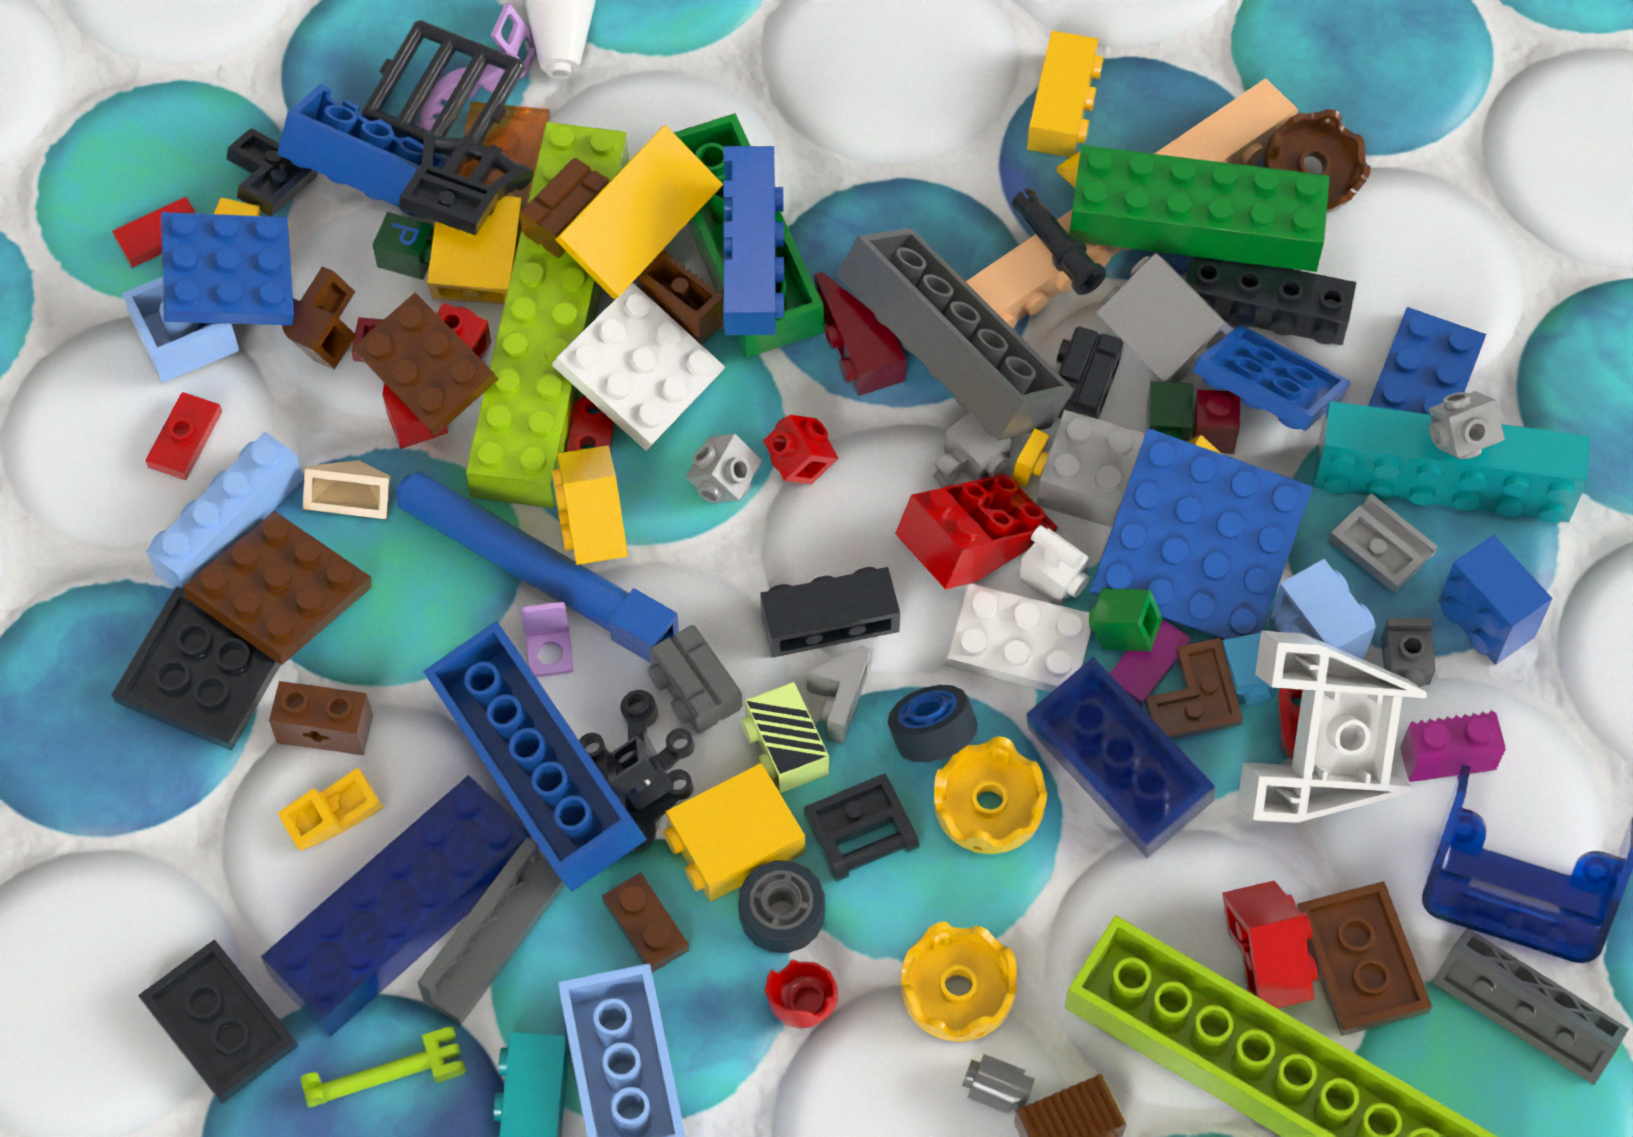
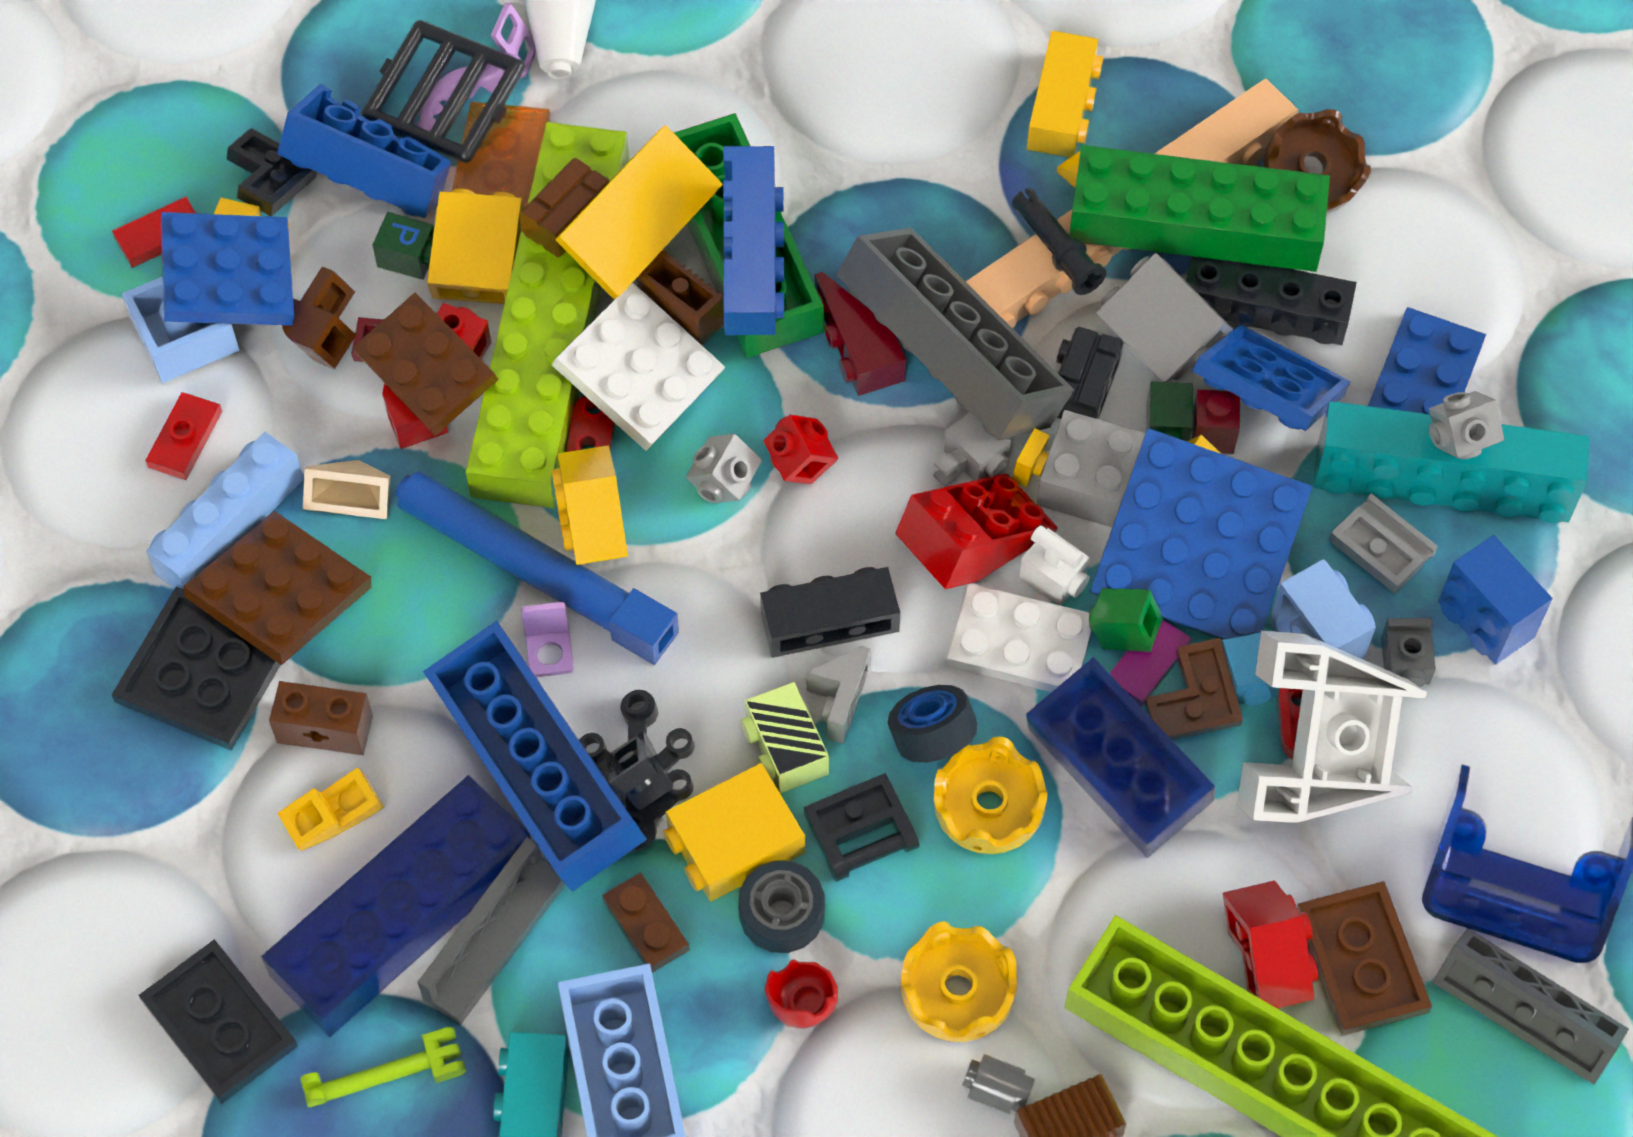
black plate [399,131,534,236] -> none
dark grey brick [647,625,742,733] -> none
magenta brick [1400,710,1506,782] -> none

